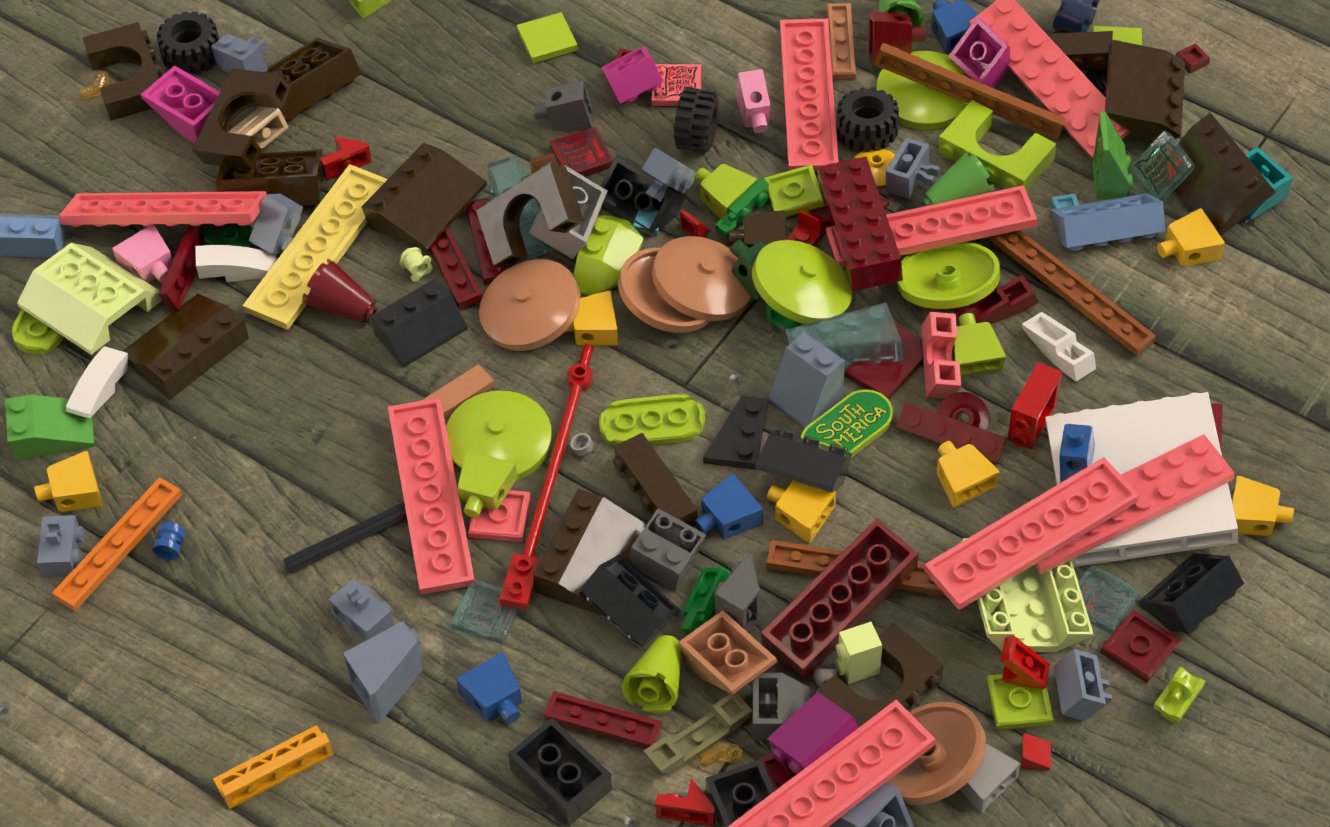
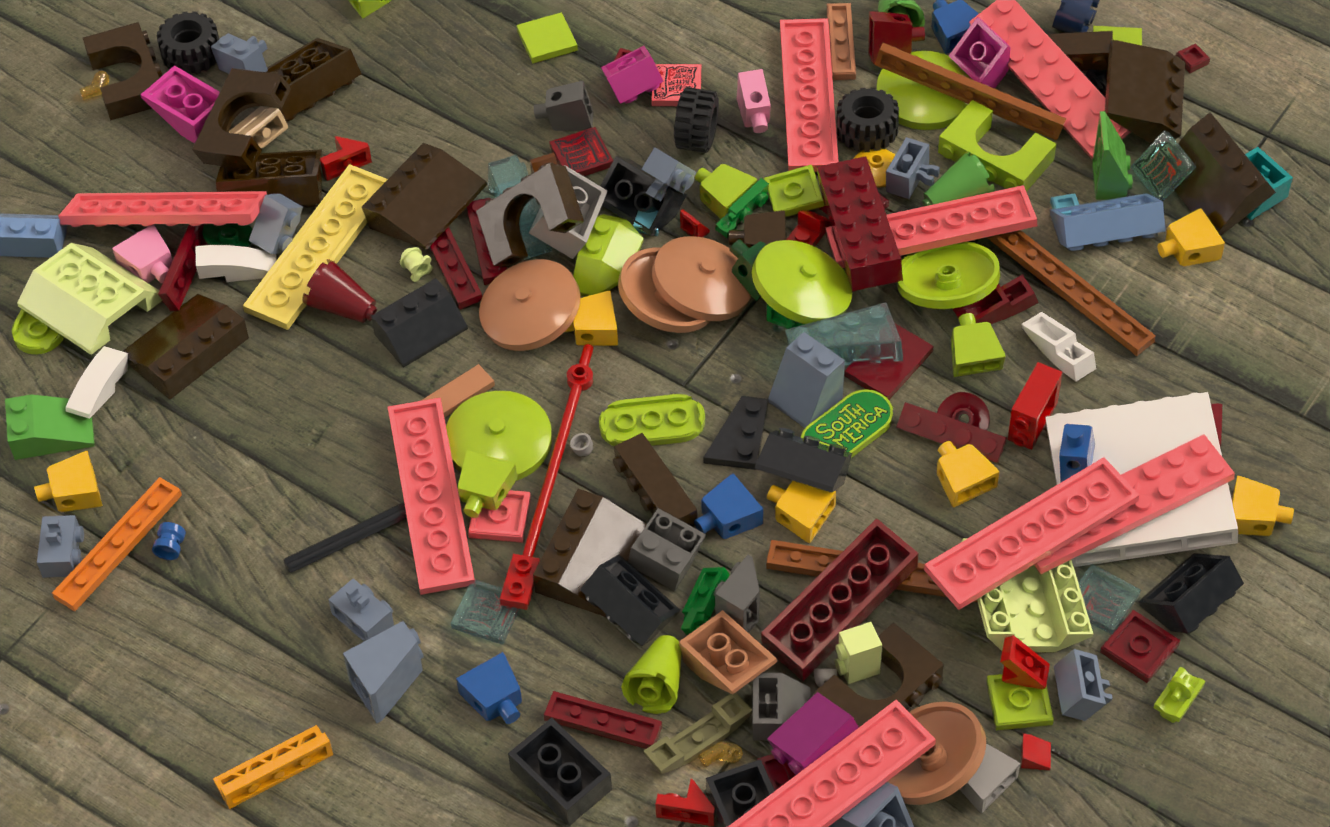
coral arch [921,312,961,399] -> none

